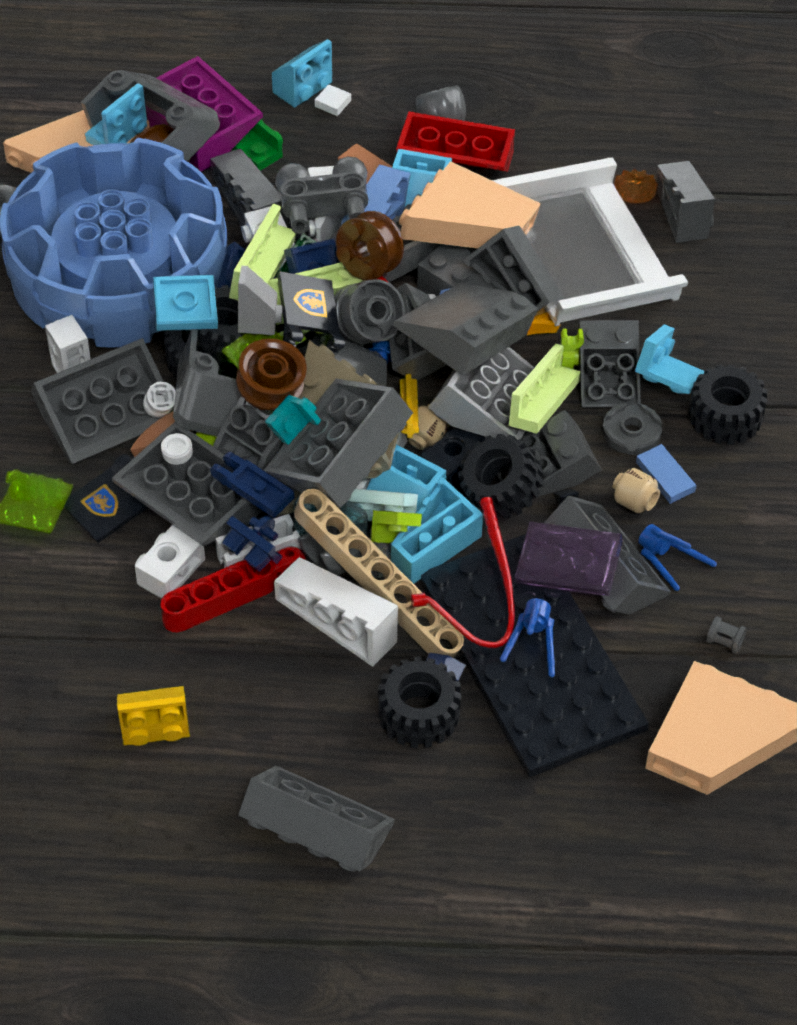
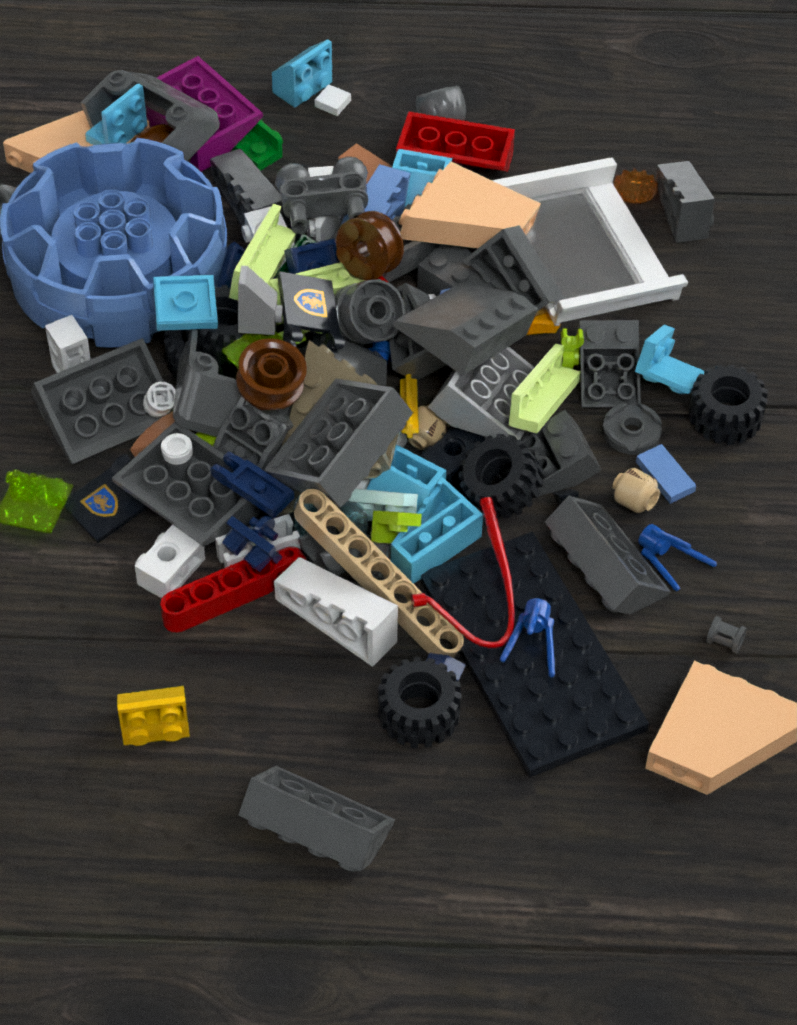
teal bracket [265,395,322,445] -> none
clear purple plate [515,522,623,596] -> none

